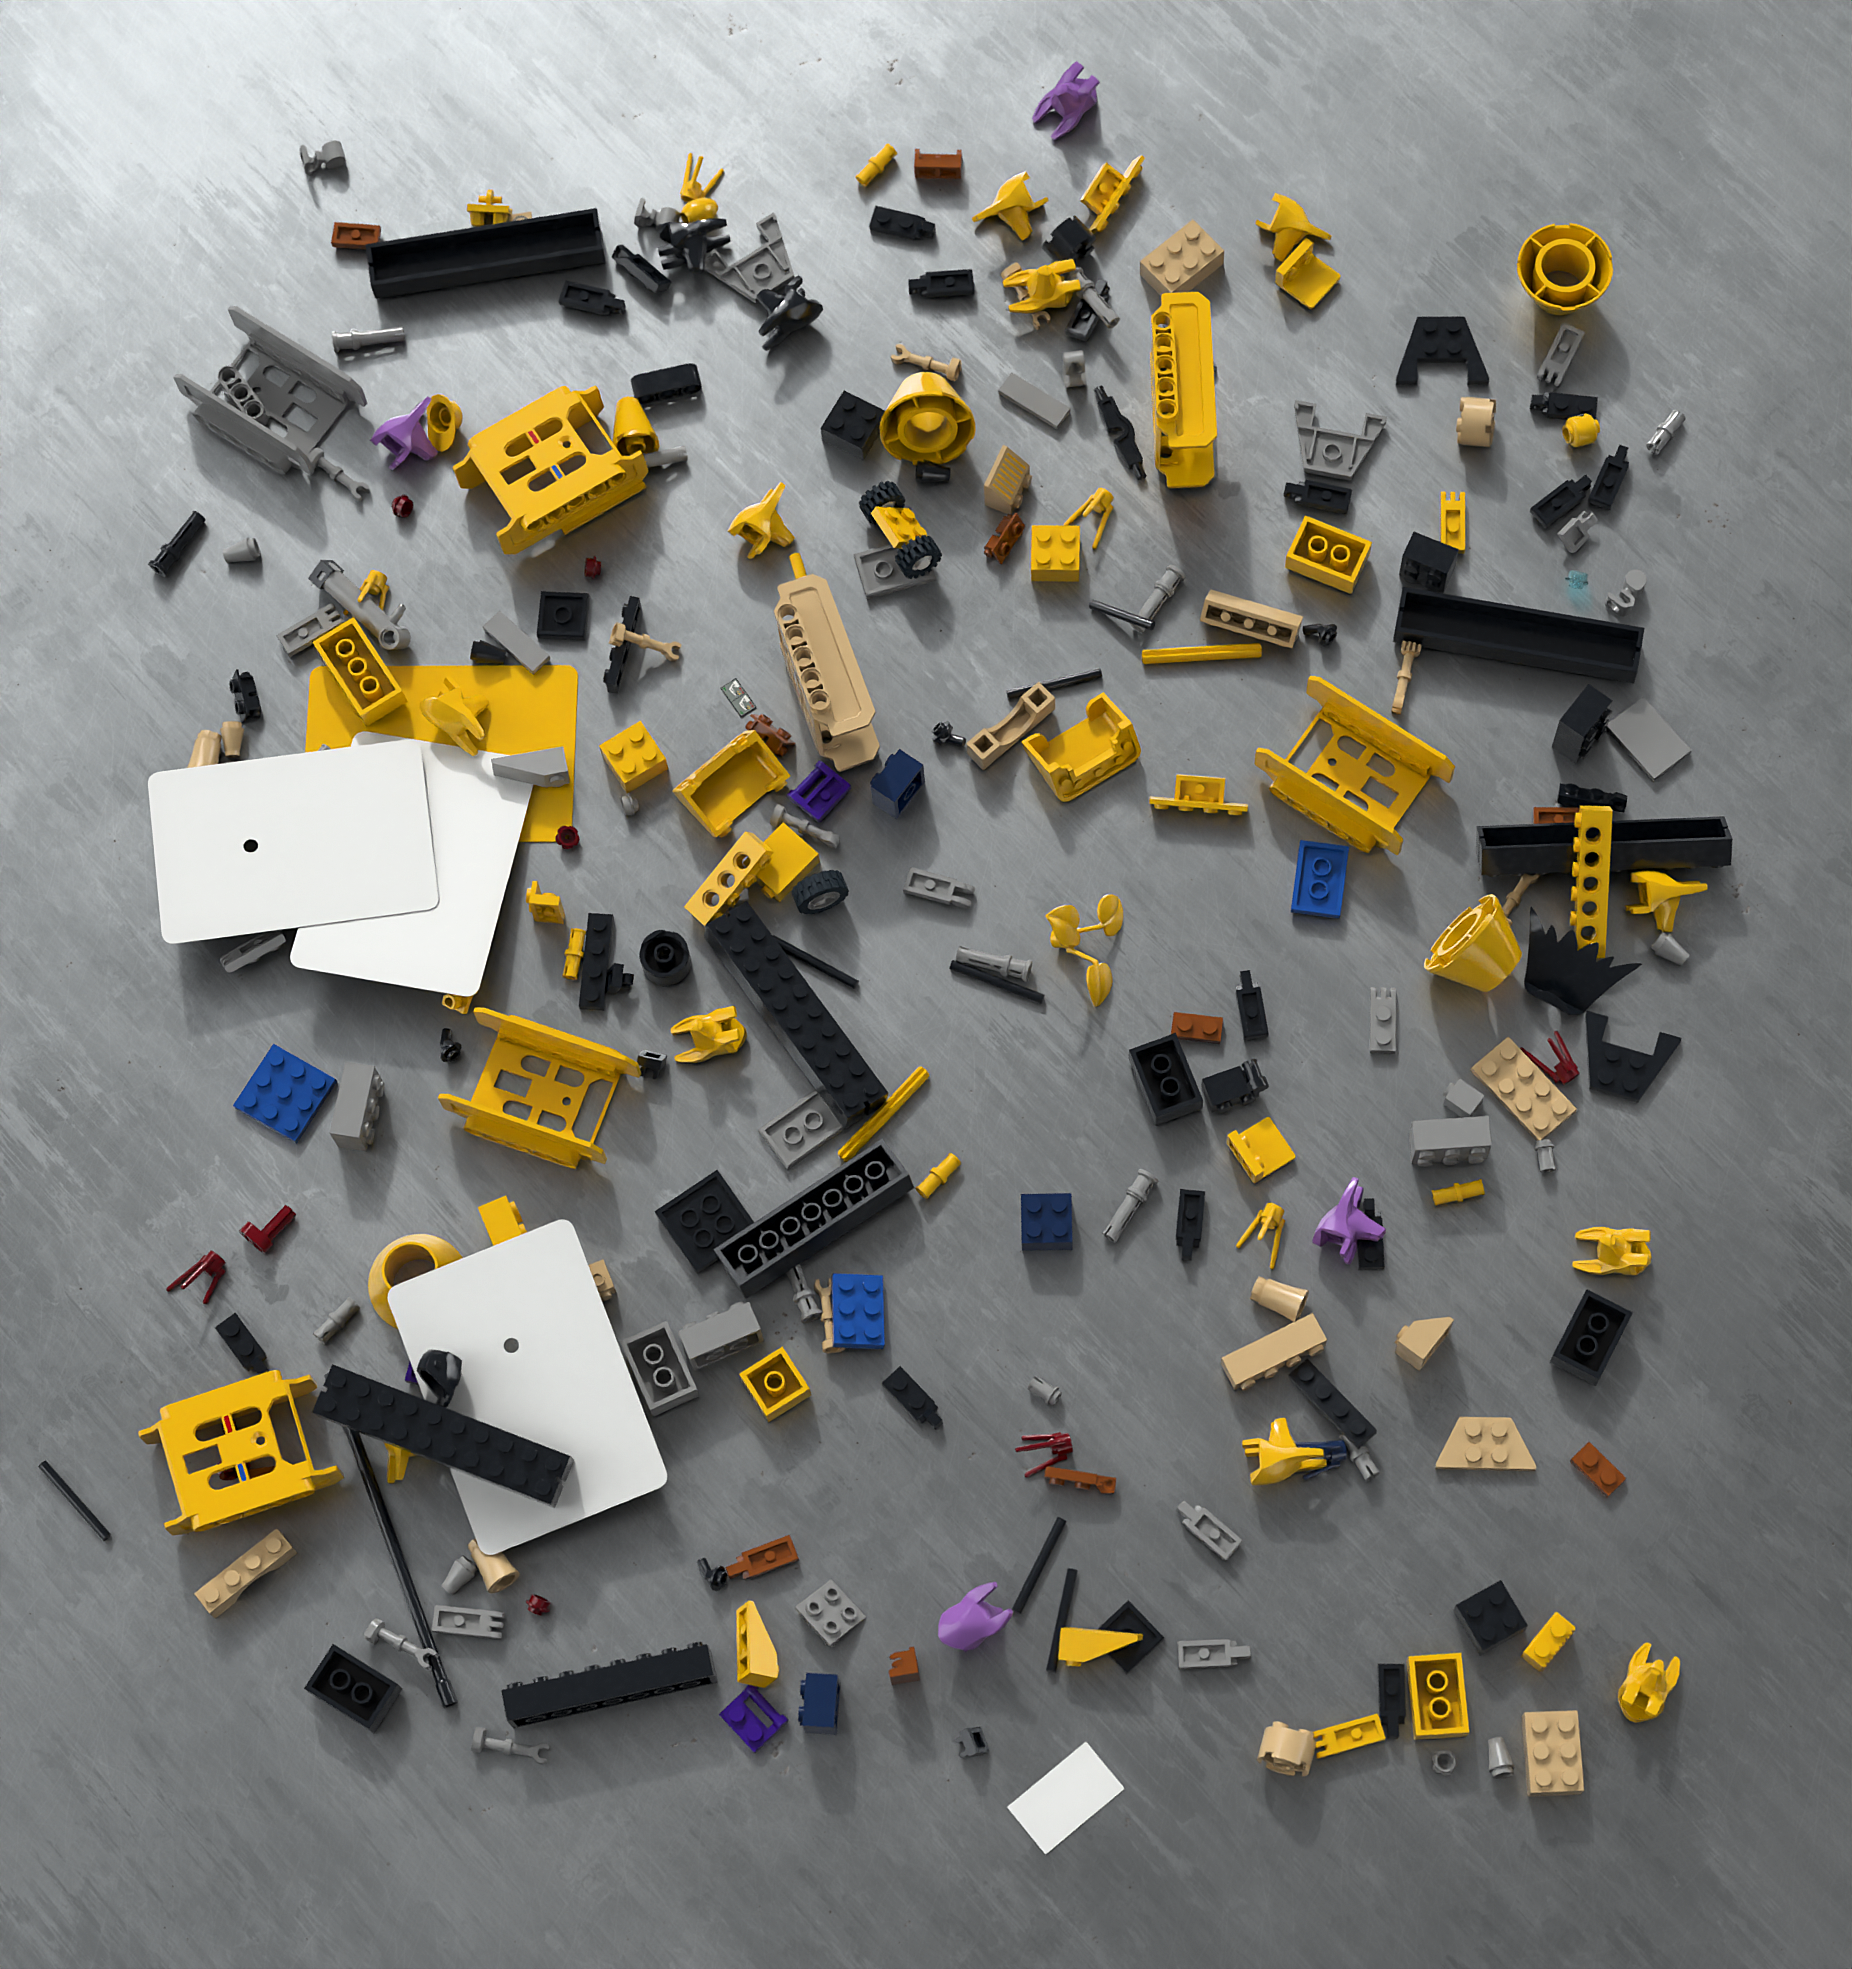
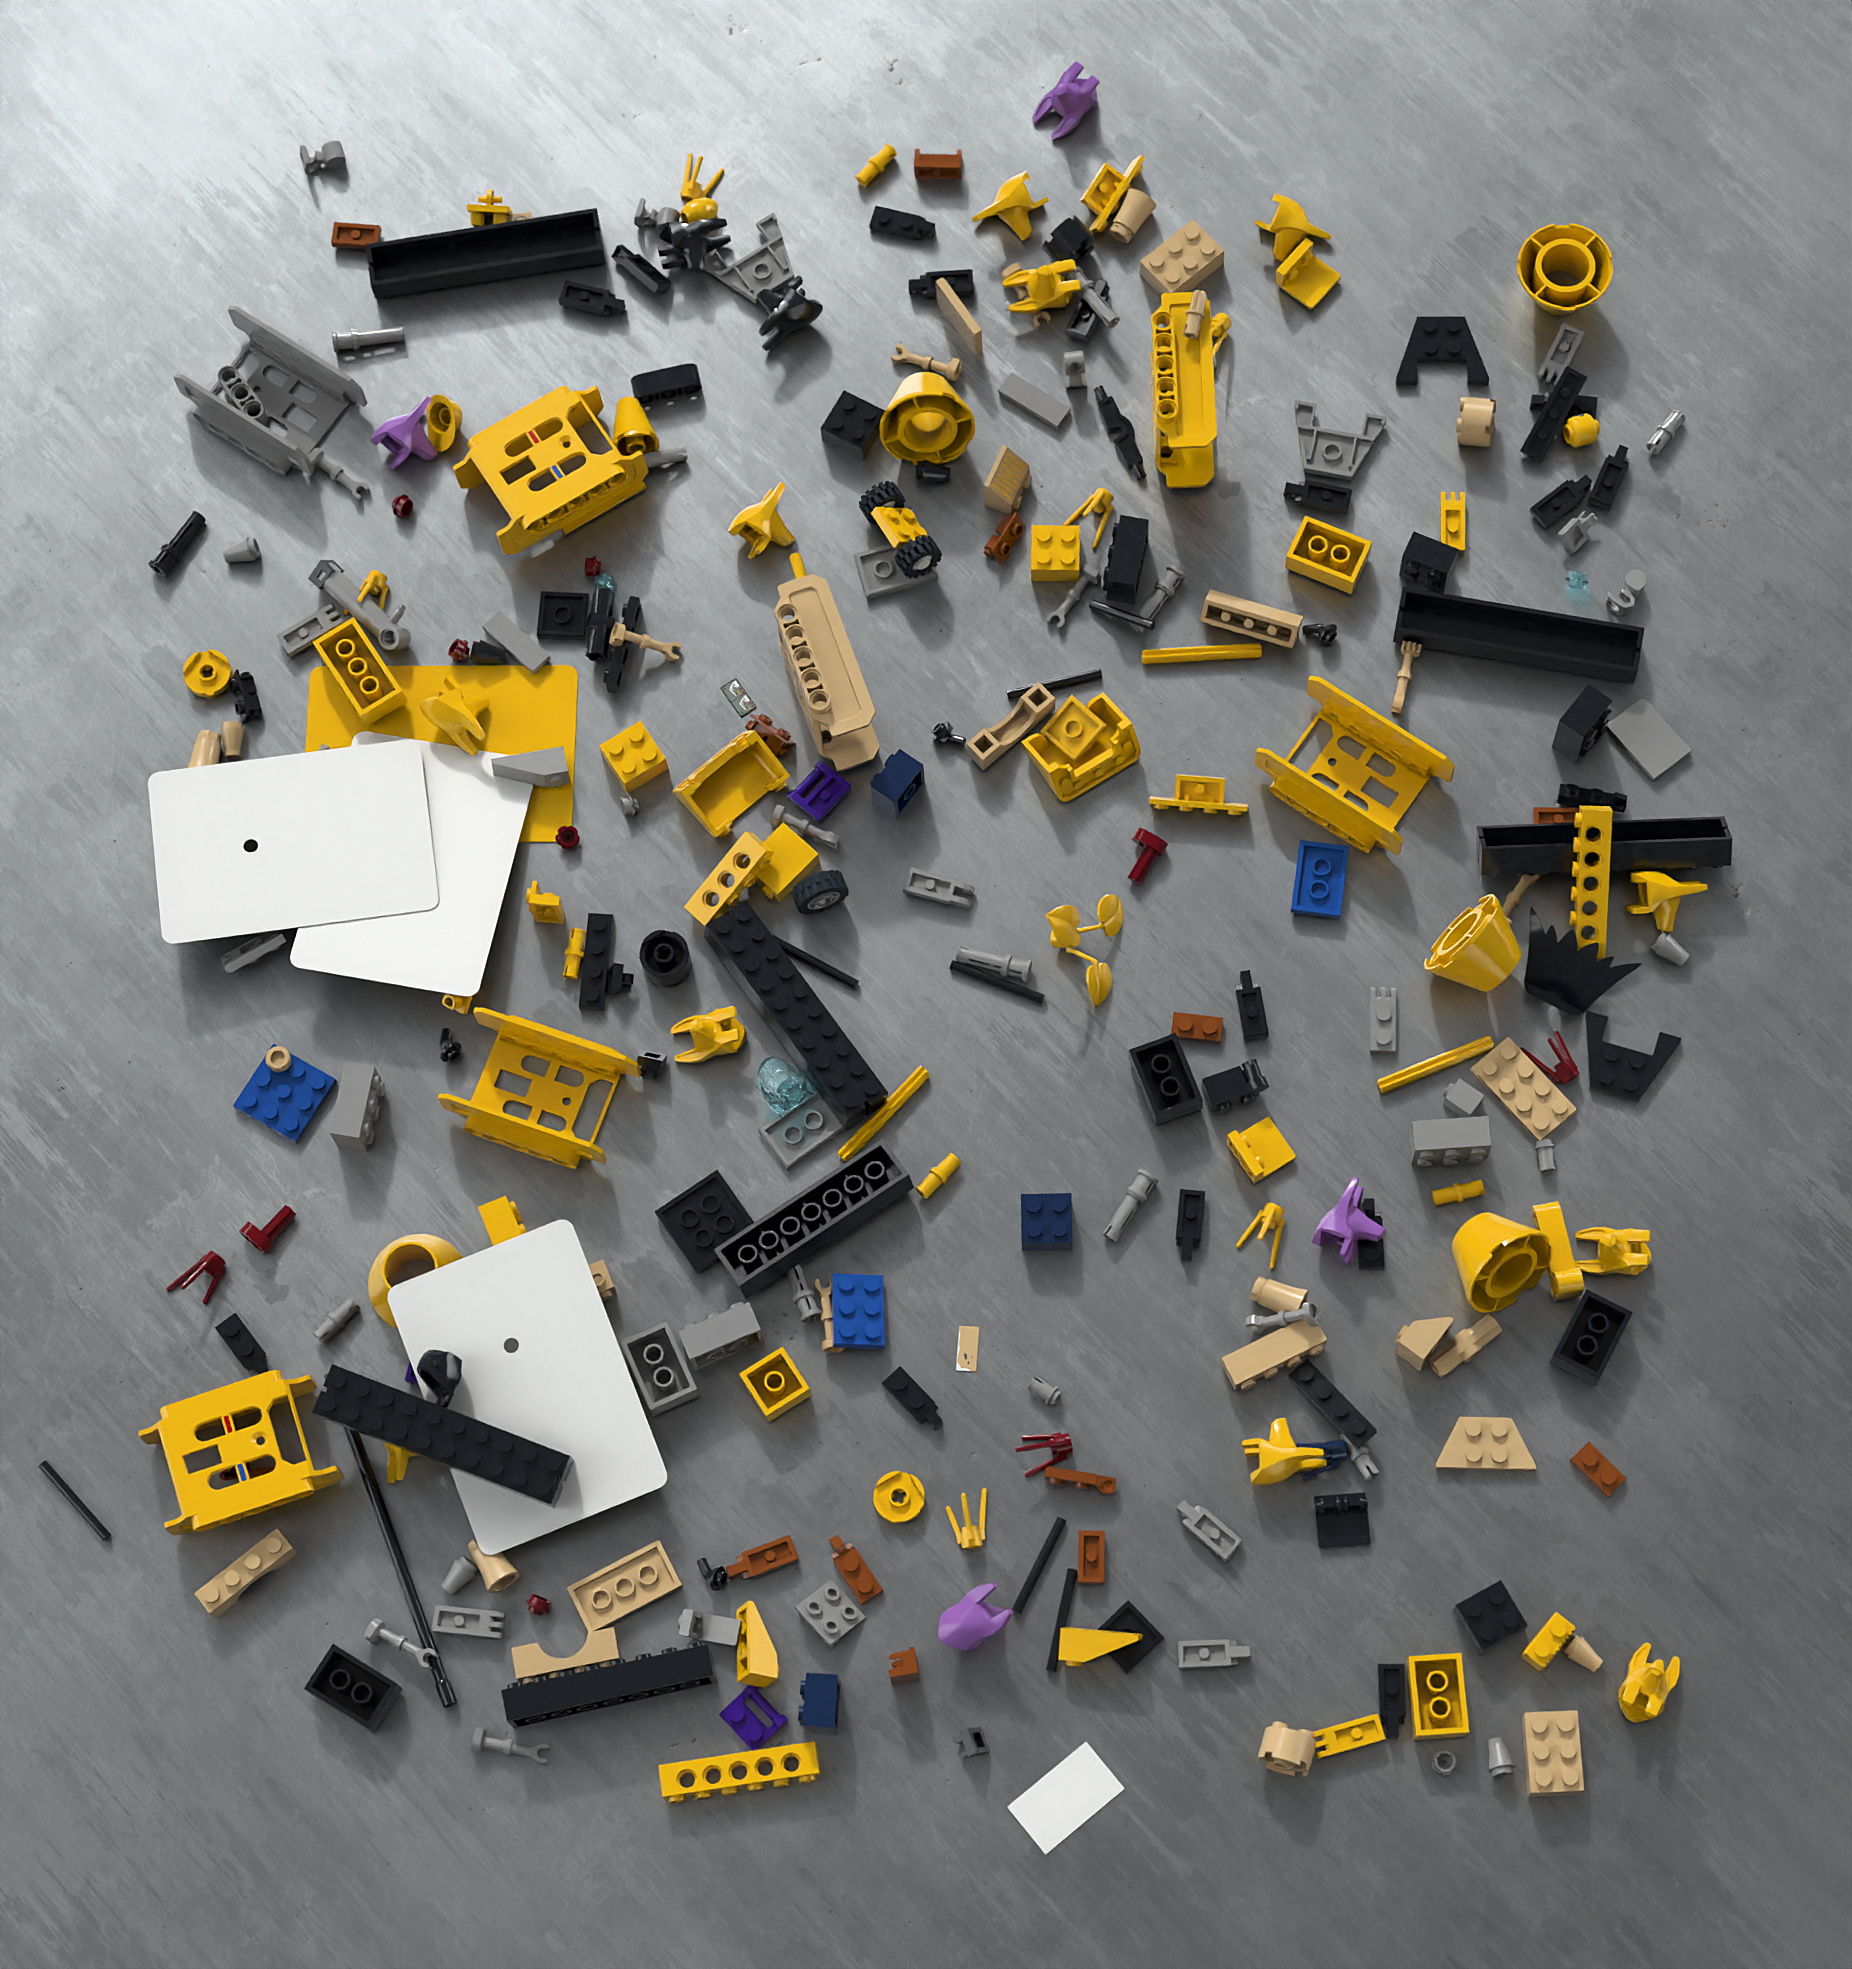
none -> yellow plate [183,650,233,699]
none -> tan tile [265,1046,292,1072]
none -> dark red plate [448,639,470,662]
none -> tan arch [511,1627,621,1685]
none -> tan plate [566,1540,683,1632]
none -> black piece [585,588,615,662]
none -> clear light blue plate [594,573,617,592]
none -> yellow brick [658,1741,821,1803]
none -> light grey bracket [678,1609,742,1646]
none -> clear light blue helmet [756,1057,815,1118]
none -> dark orange hinge [829,1534,883,1605]
none -> yellow plate [873,1471,925,1524]
none -> tan tile [935,277,983,356]
none -> yellow plant [946,1488,987,1550]
none -> tan sticker [956,1326,980,1372]
none -> yellow plate [1040,694,1109,763]
none -> light grey piece [1046,564,1102,631]
none -> dark orange plate [1078,1530,1105,1584]
none -> black brick [1103,515,1149,605]
none -> tan plant [1109,189,1156,244]
none -> dark red piece [1127,828,1168,885]
none -> tan axle [1183,290,1207,339]
none -> yellow plant [1211,313,1232,358]
none -> light grey piece [1245,1301,1321,1334]
none -> black hinge [1314,1492,1371,1548]
none -> yellow axle [1377,1036,1494,1093]
none -> tan piece [1428,1314,1502,1378]
none -> yellow cone [1452,1212,1553,1313]
none -> black plate [1520,366,1588,463]
none -> yellow beam [1532,1201,1584,1301]
none -> tan cone [1562,1634,1603,1672]

